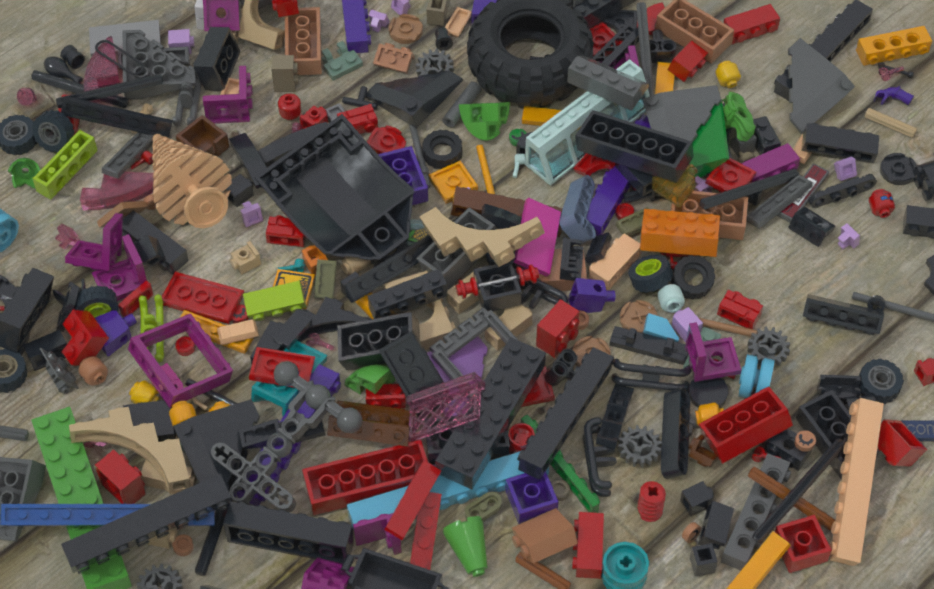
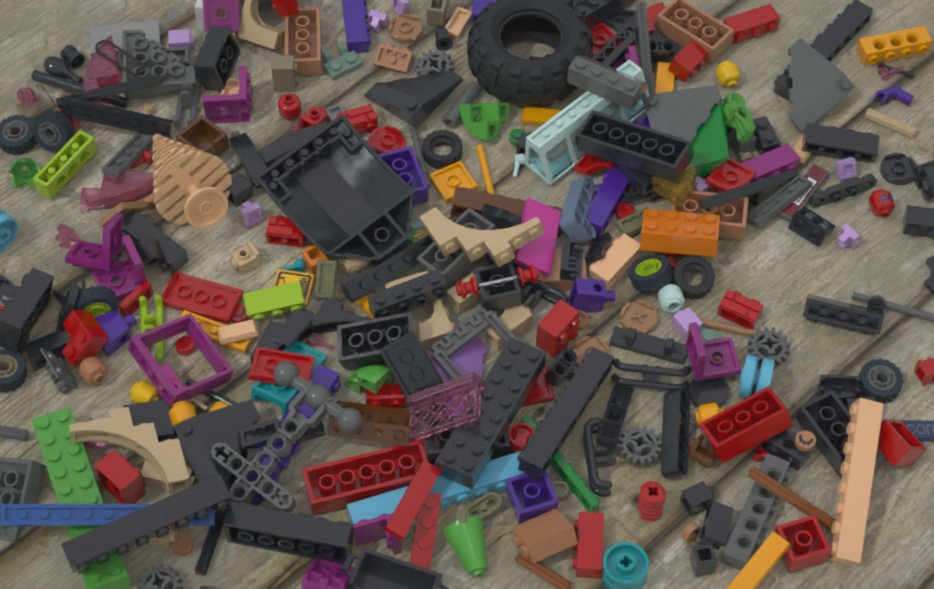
black piece [342,86,378,110] -> none
medium azure tile [643,313,679,342] -> none
black axle [752,438,845,543] -> none

